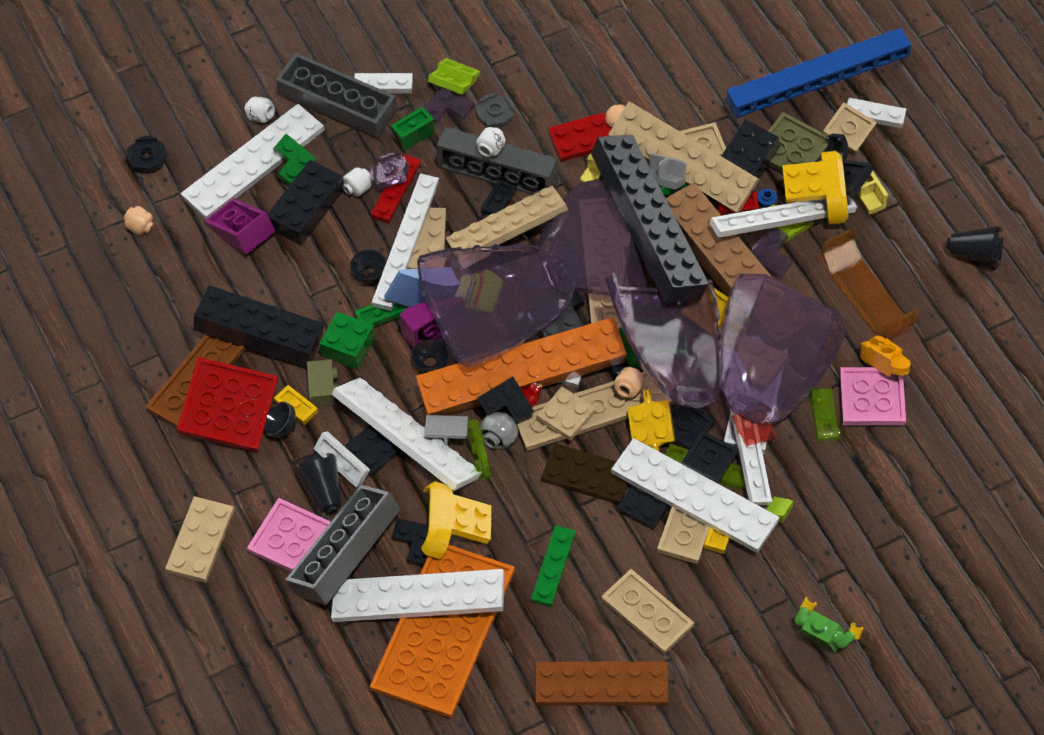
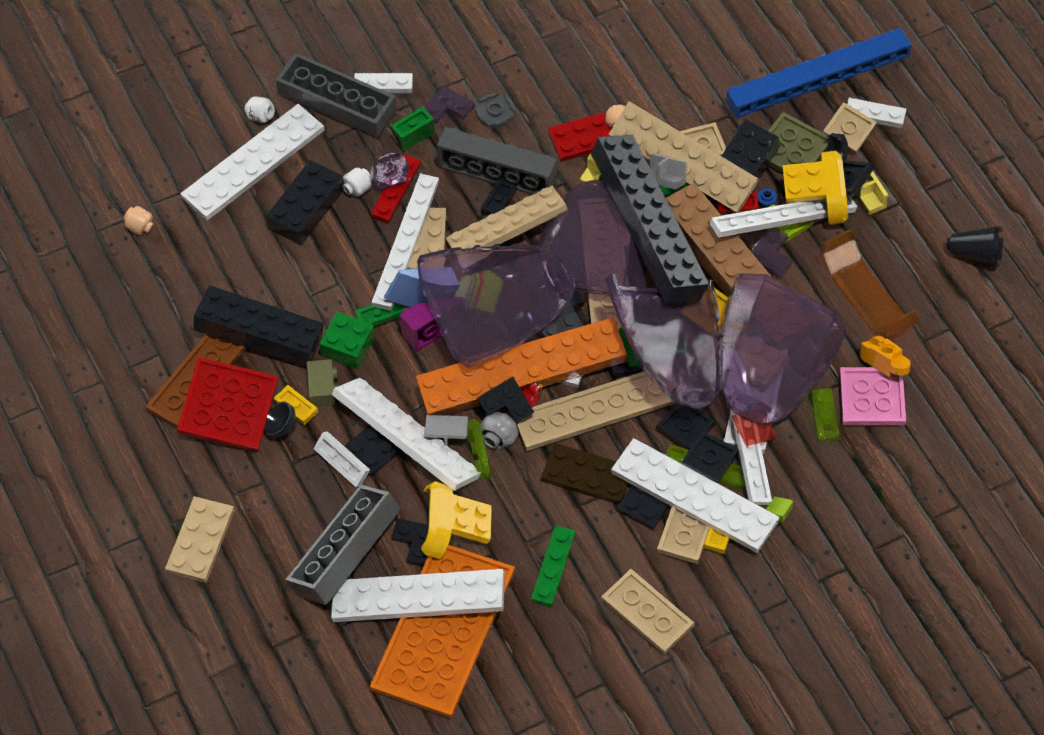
black plate [127,136,167,172] -> none
magenta slope [204,198,275,254] -> none
bright pink plate [247,498,331,572] -> none
green plate [273,134,316,186] -> none
black cone [295,453,341,515] -> none
black piece [350,249,386,283] -> none
black piece [411,339,449,373] -> none
lime slope [428,58,480,95] -> none
white head [476,127,506,157] -> none
dark orange plate [536,662,668,706] -> none
tan plate [537,387,595,441] -> none
light nougat head [614,367,645,398] -> none
yellow plate [627,389,675,452] -> none
bright green torso [795,597,864,653] -> none

